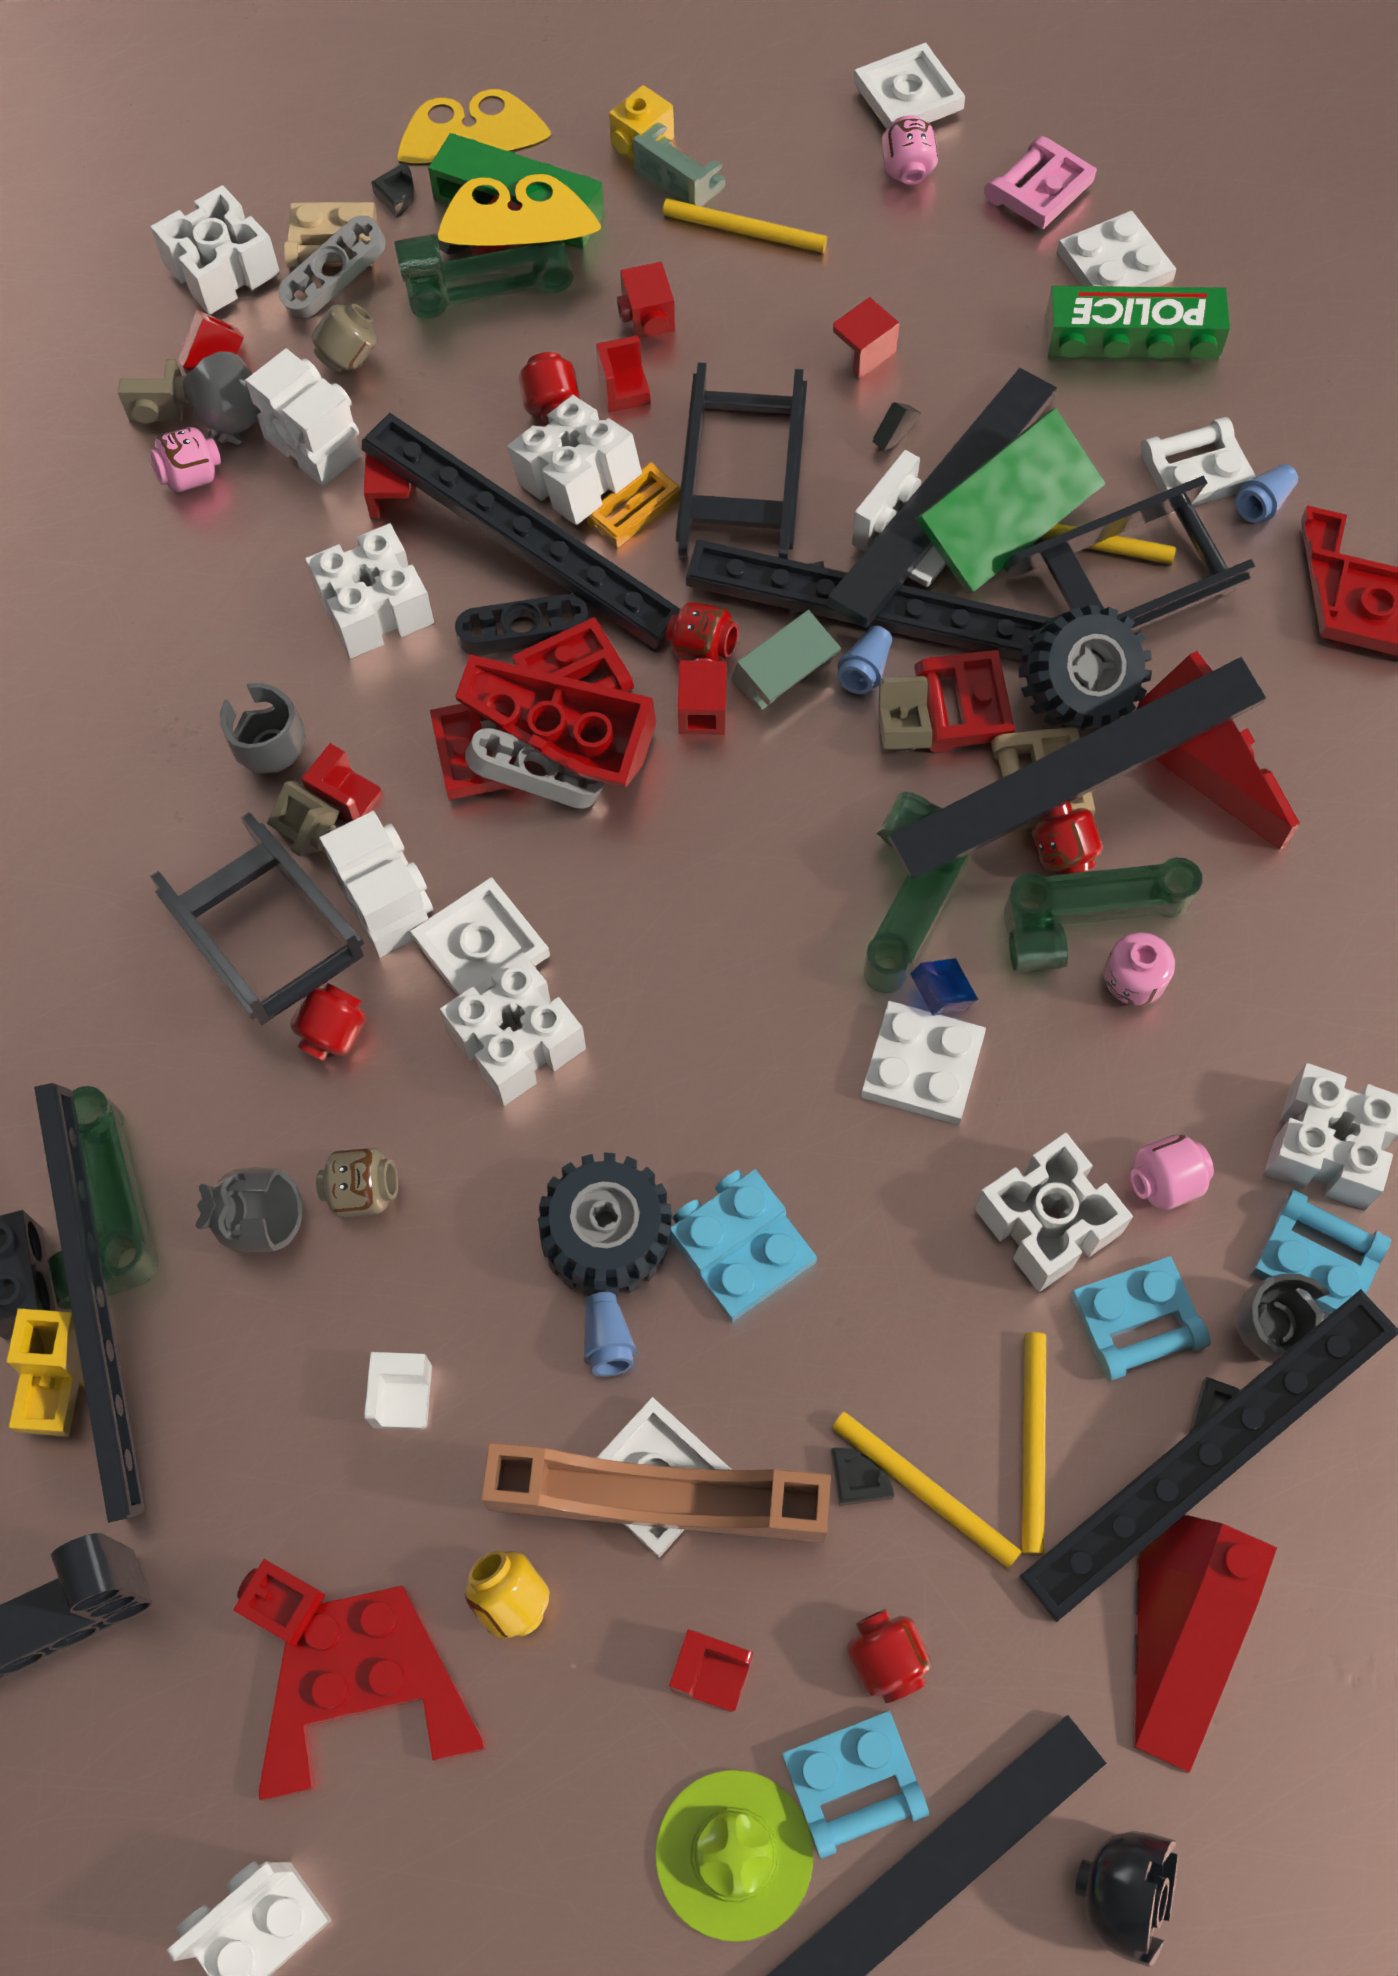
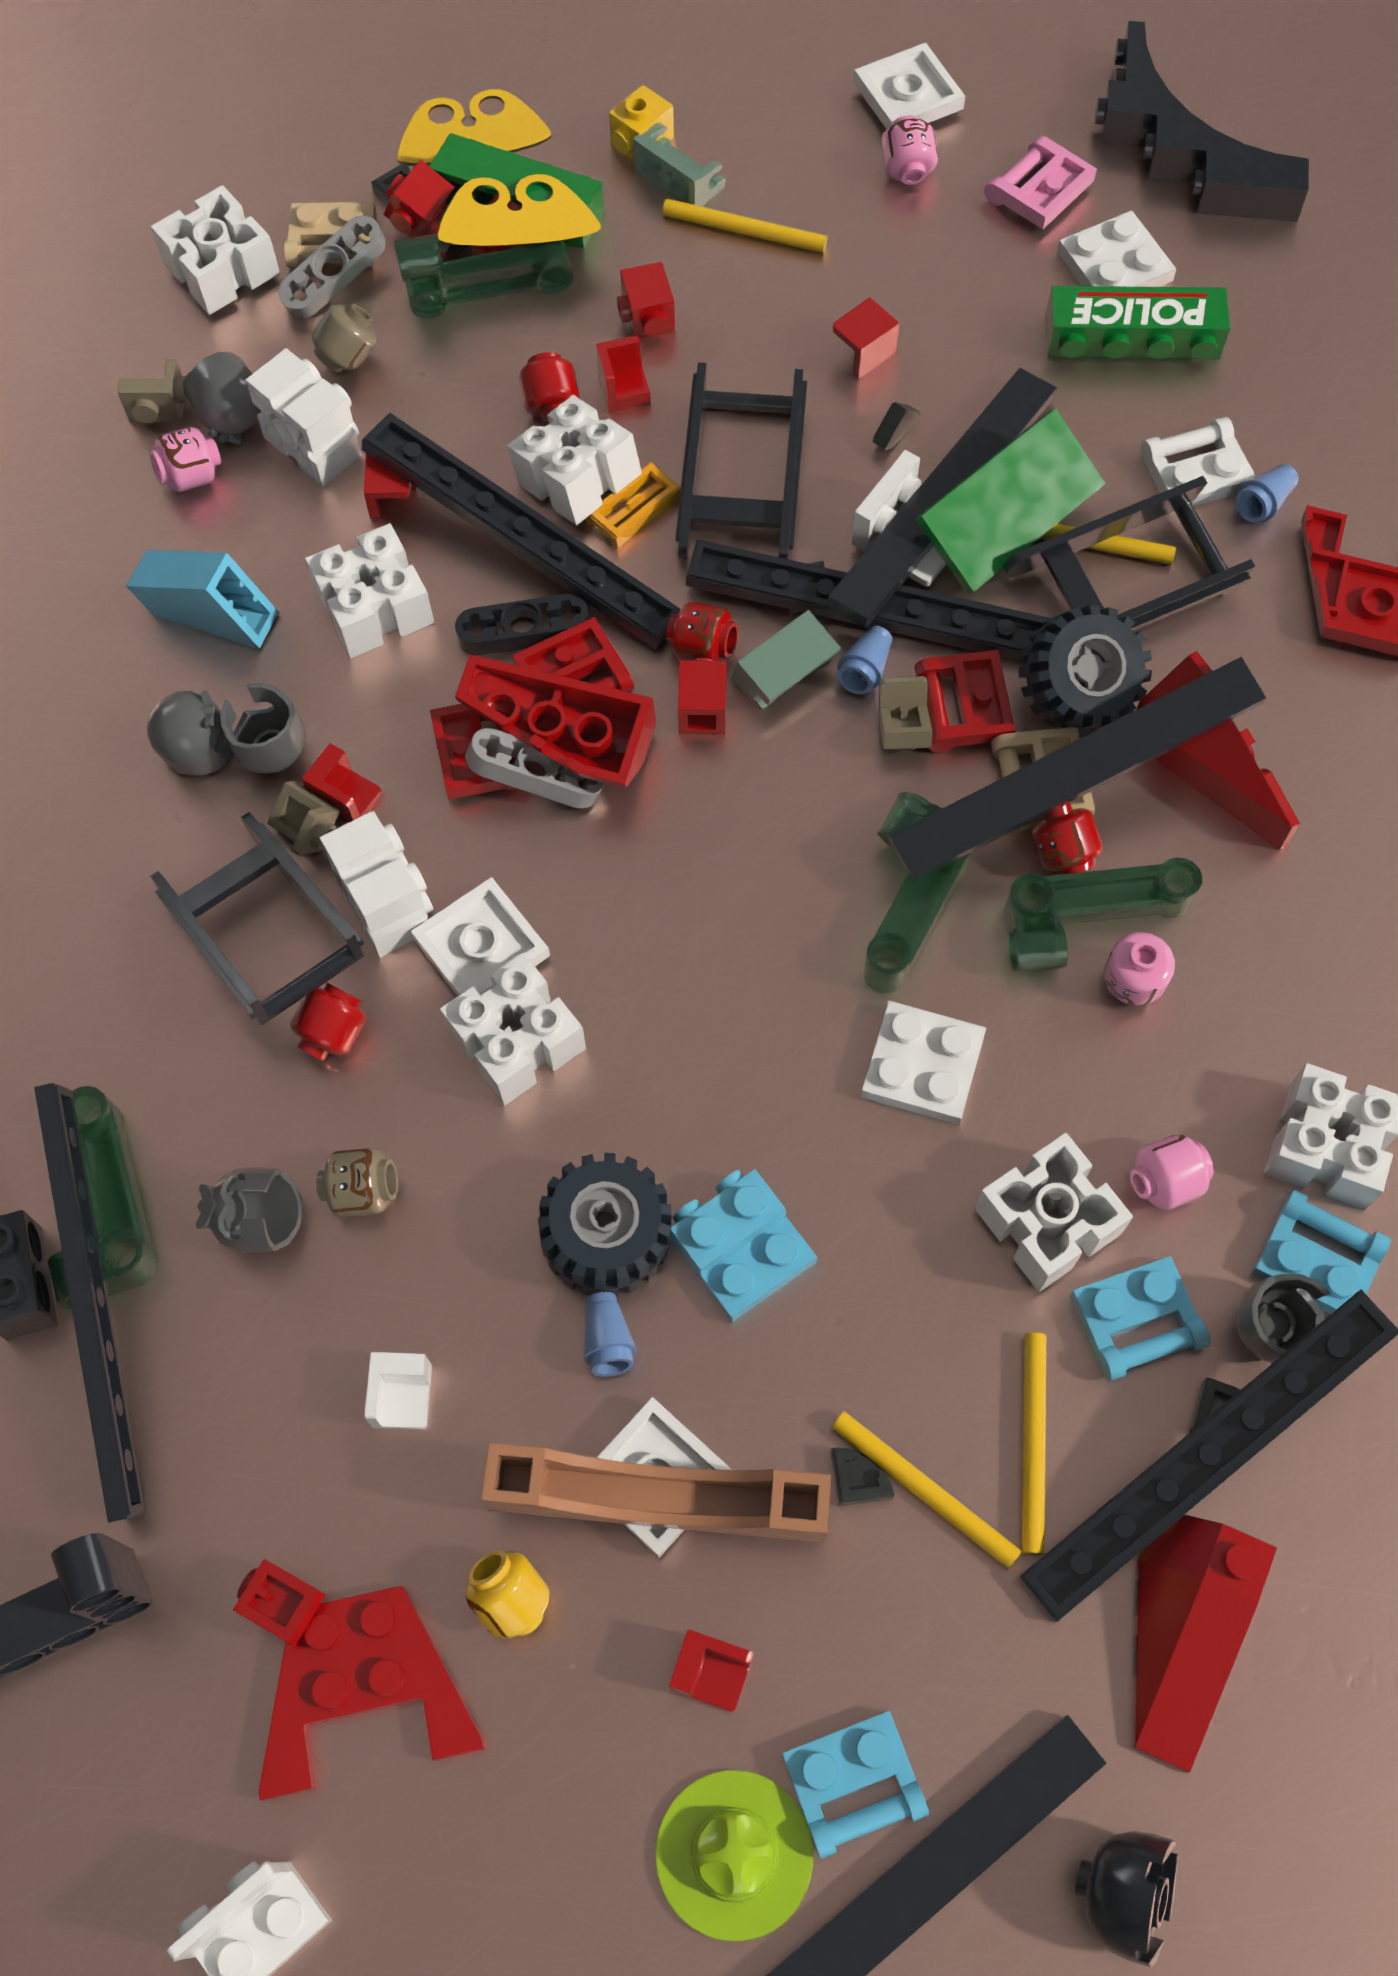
yellow brick [6,1309,85,1436] -> none
red panel [178,310,244,371] -> none
red head [847,1609,932,1703] -> none
clear blue tile [910,958,979,1016] -> none
none -> medium azure slope [126,550,279,649]
none -> dark grey helmet [147,690,233,775]
none -> red brick [383,159,455,242]
none -> black arch [1094,21,1309,222]

